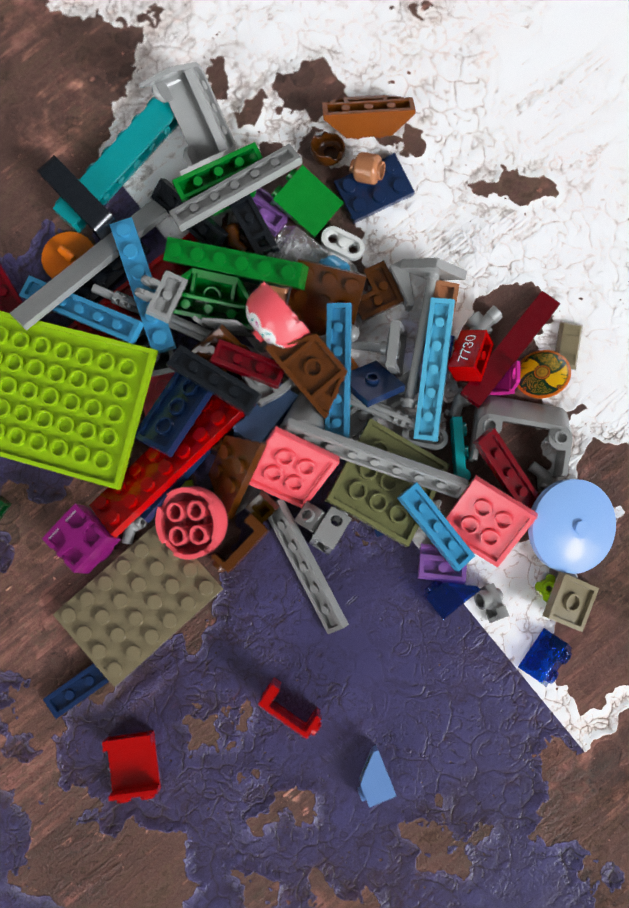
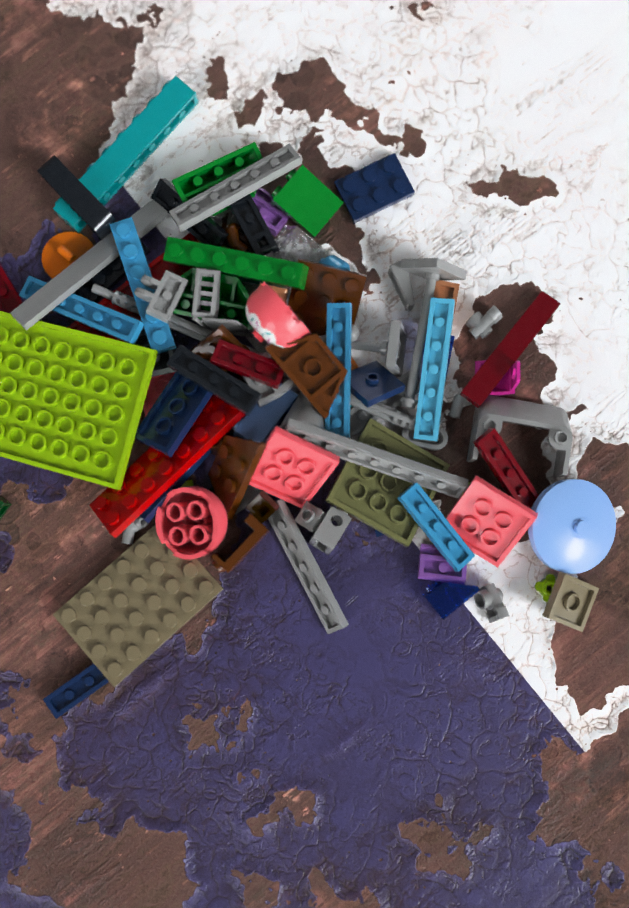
magenta piece [42,503,121,574] -> none
red panel [102,730,161,803] -> none
light grey windscreen [139,62,236,176] -> none
red panel [258,677,322,739] -> none
reddish brown hair [310,131,346,167] -> none
white plate [321,226,365,261] -> none
dark orange wedge [322,95,416,139] -> none
nougat head [350,152,385,185] -> none
medium blue slope [357,745,396,808] -> none
reddish brown plate [358,260,404,322] -> none
red brick [448,330,494,382] -> none
teal plate [449,417,471,480] -> none
shield [517,350,571,398] -> none
clear blue bracket [518,628,572,687] -> none
light grey arm [527,461,553,493] -> none
dark tan tile [555,321,583,370] -> none
none -> light grey slope [191,268,221,319]

